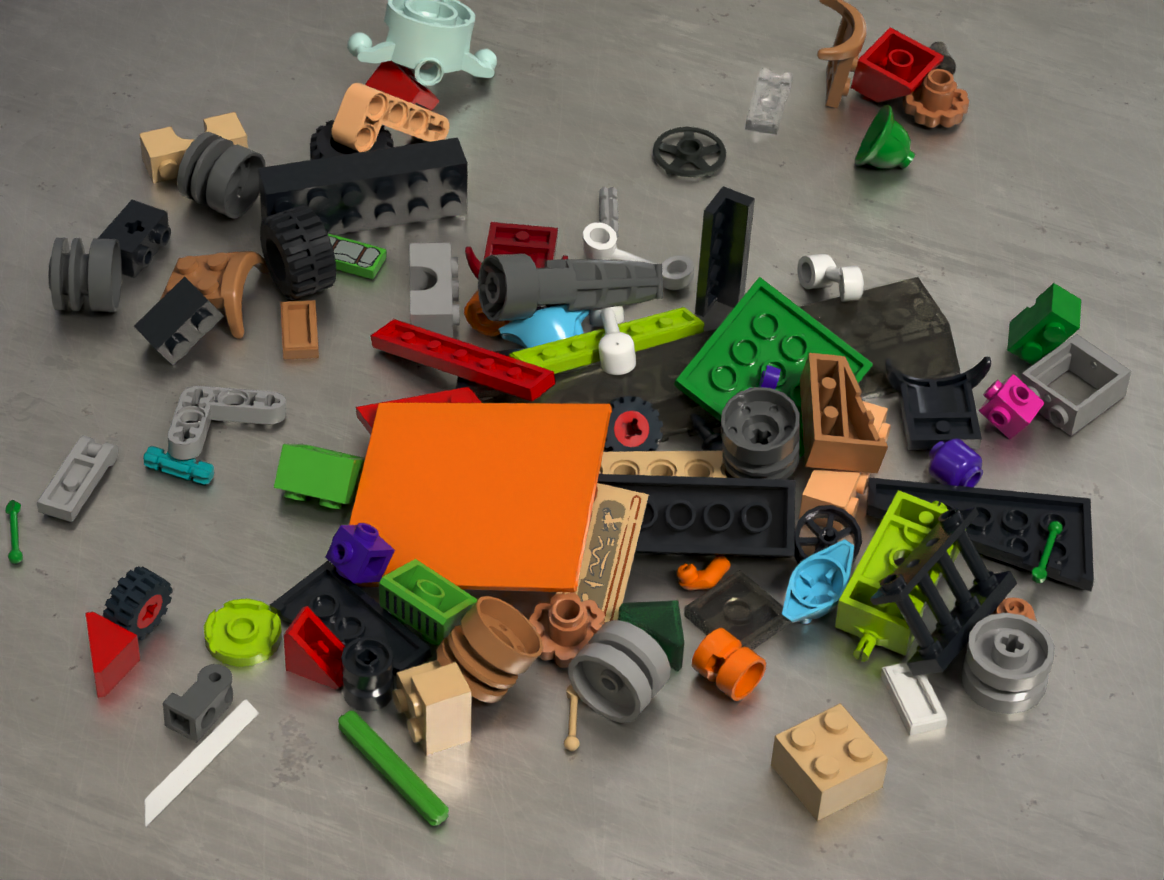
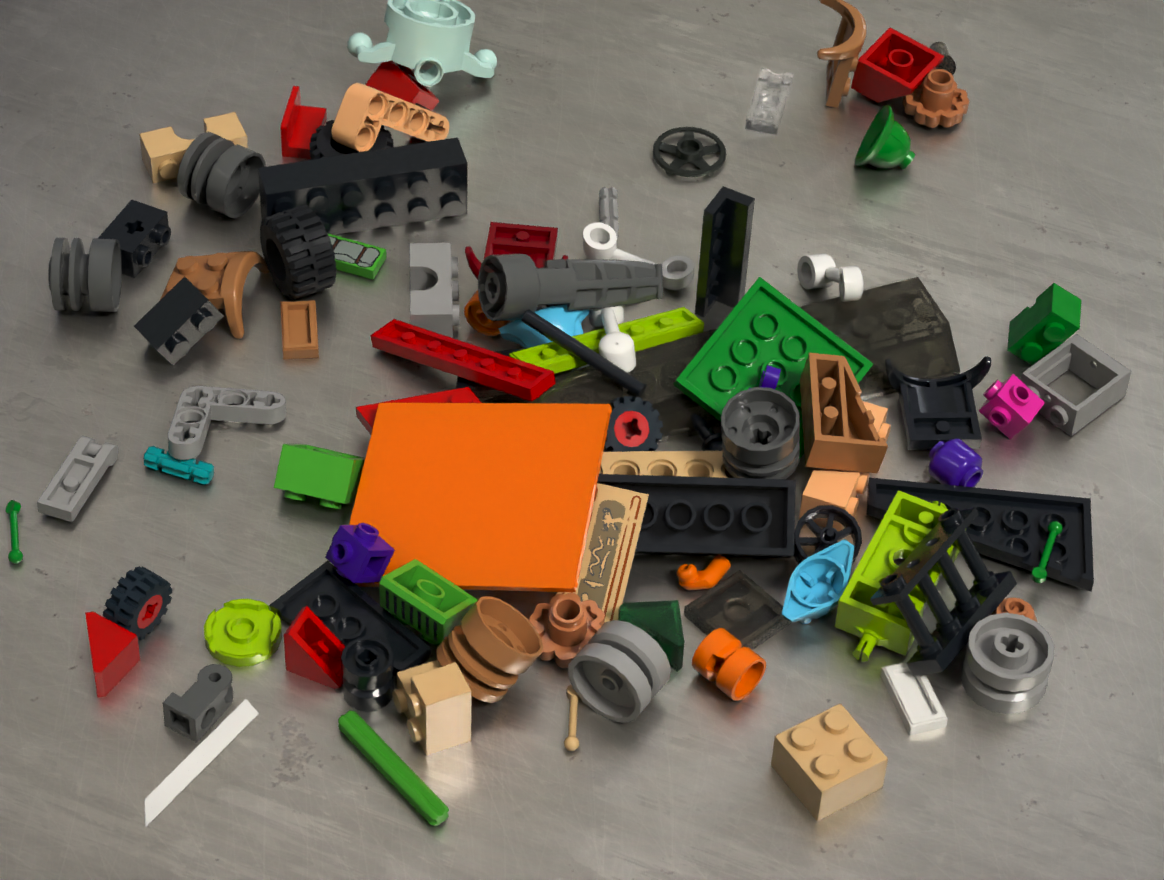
none -> red panel [280,86,327,160]
none -> black bar [521,309,647,397]

